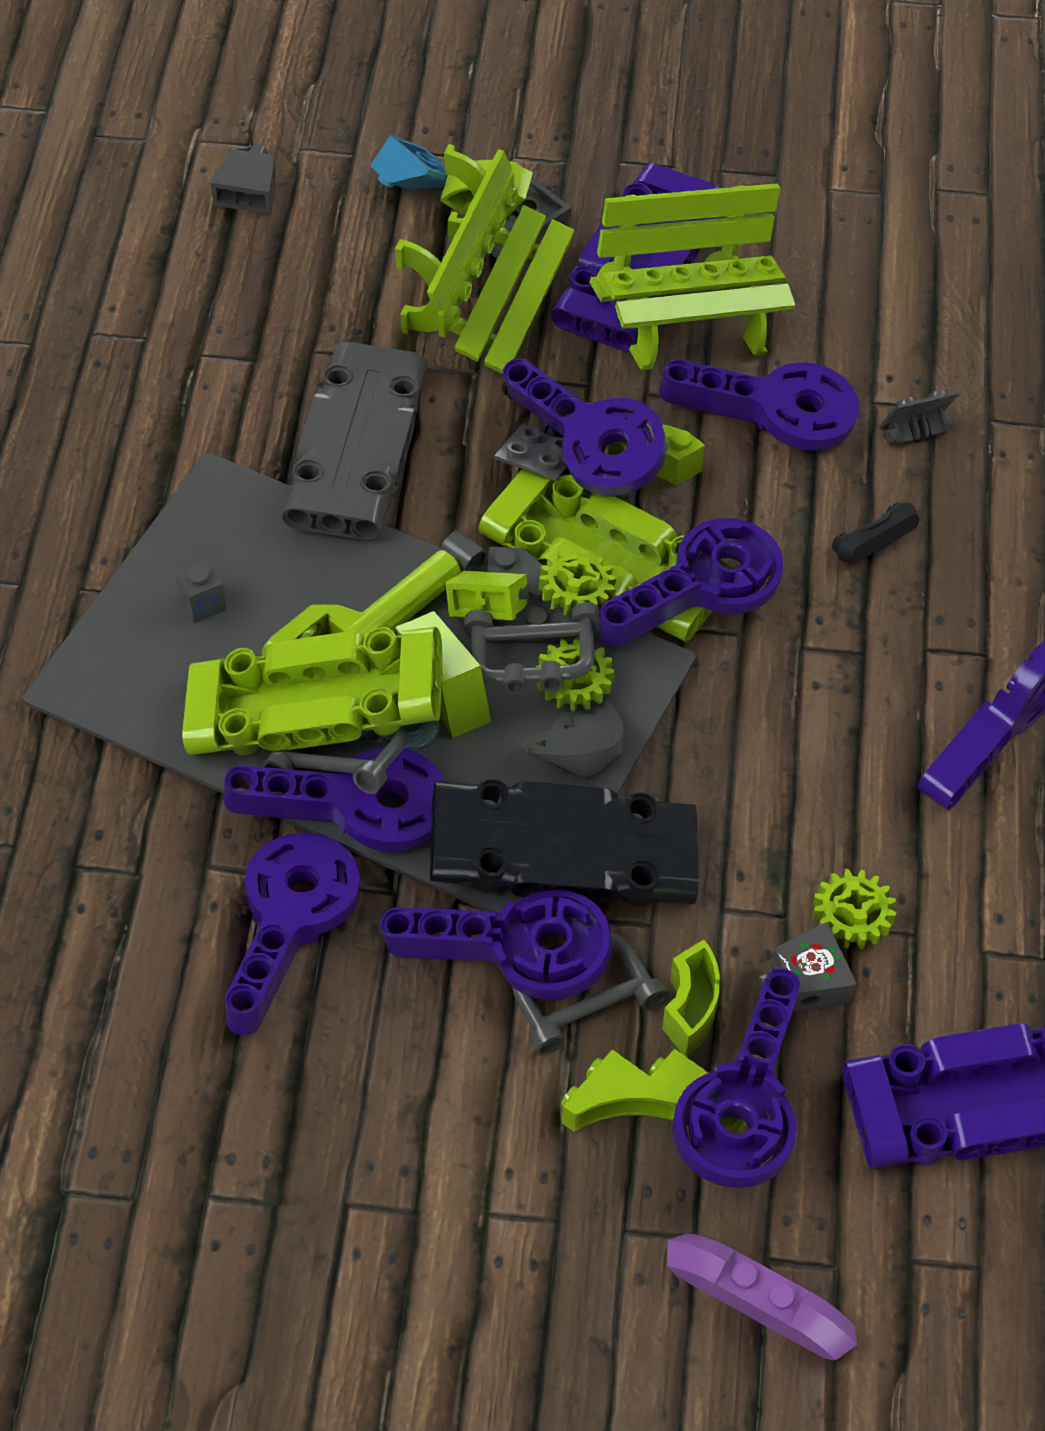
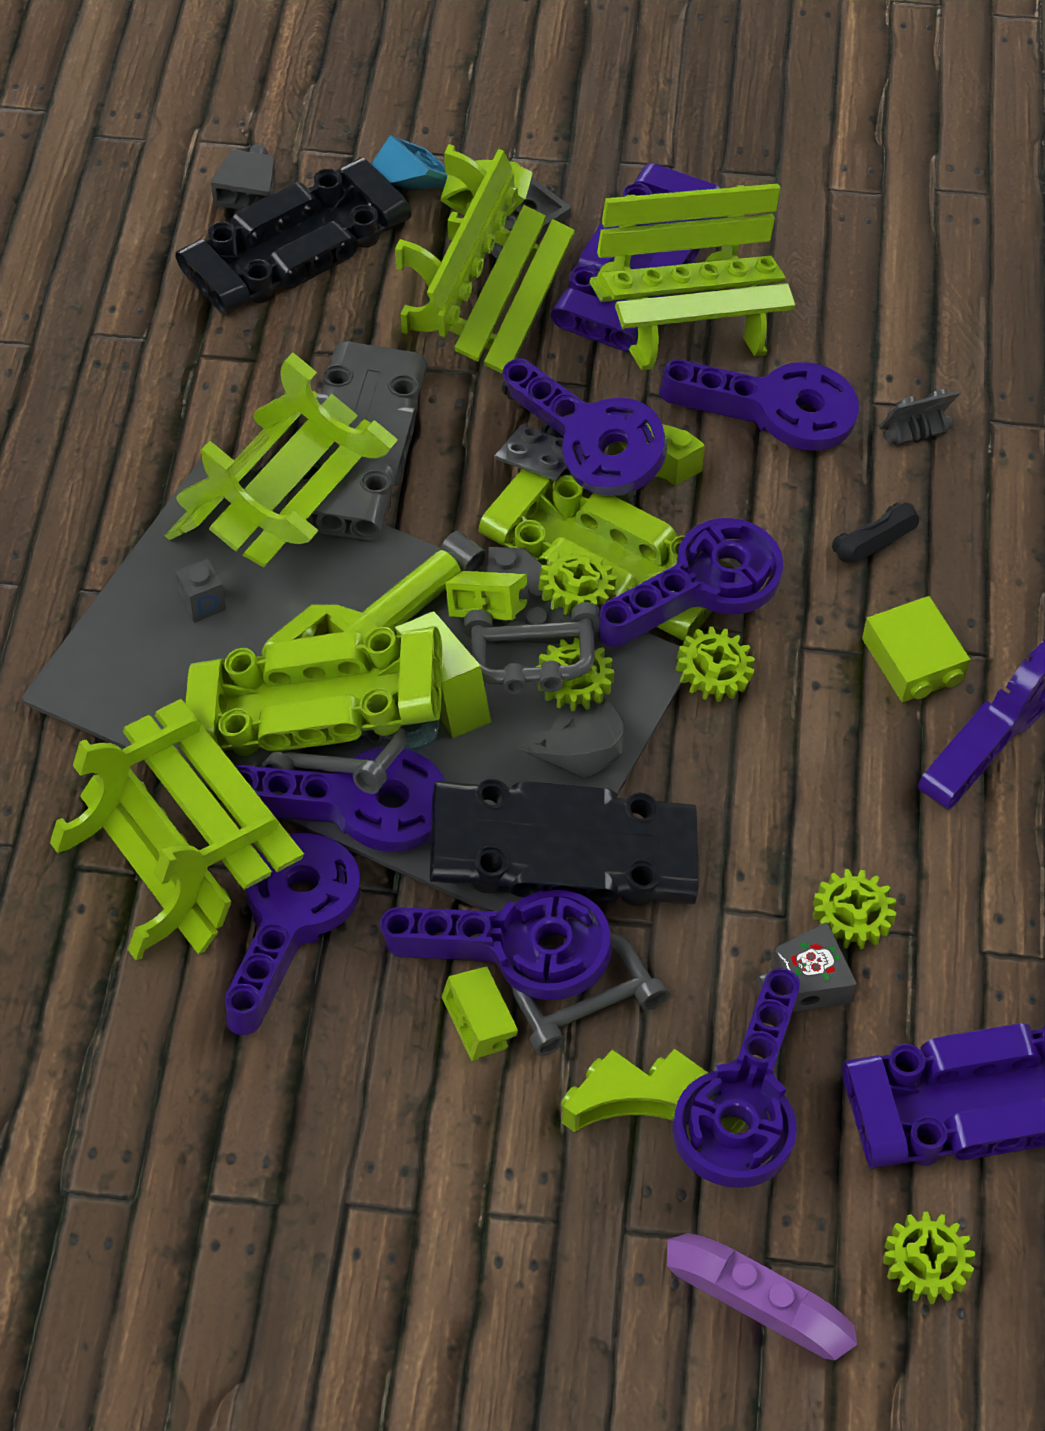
lime brick [662,939,720,1057] -> none
none -> lime piece [50,699,304,960]
none -> lime piece [164,352,398,568]
none -> black panel [175,157,411,316]
none -> lime hinge [441,966,518,1061]
none -> lime gear [676,627,755,702]
none -> lime brick [862,596,970,703]
none -> lime gear [883,1211,975,1304]

